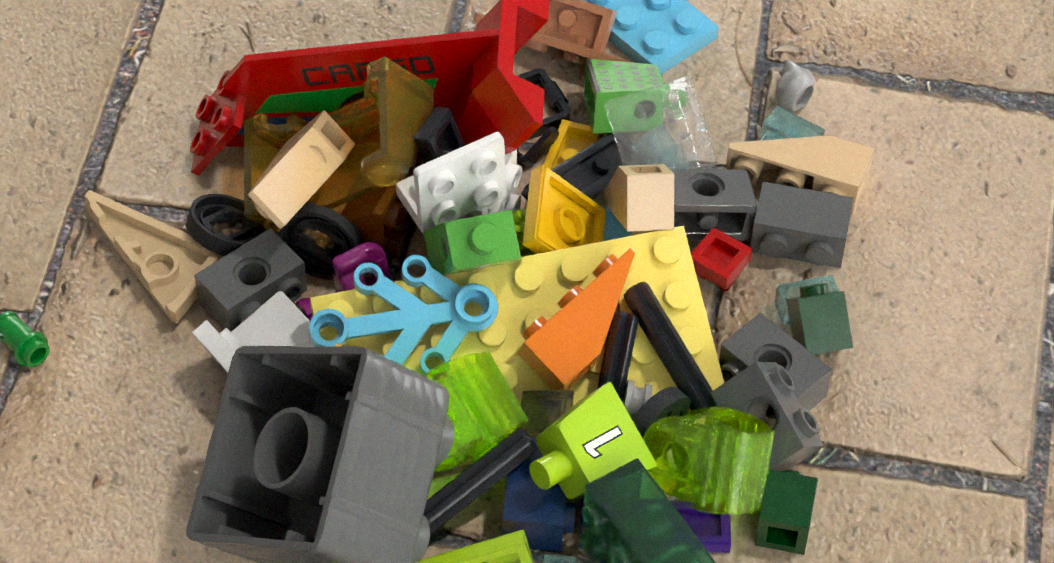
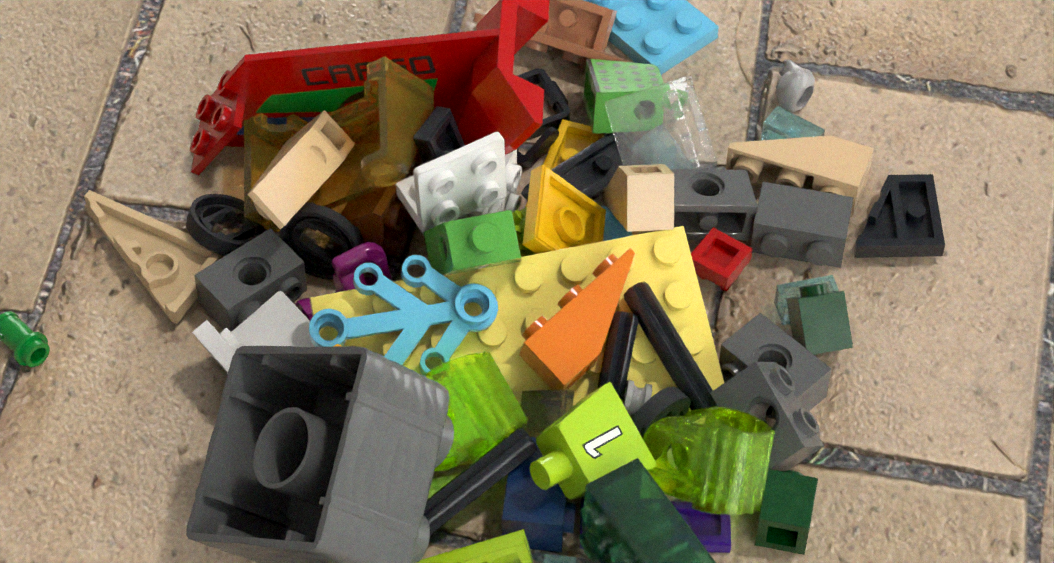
none -> black wing [854,174,945,258]

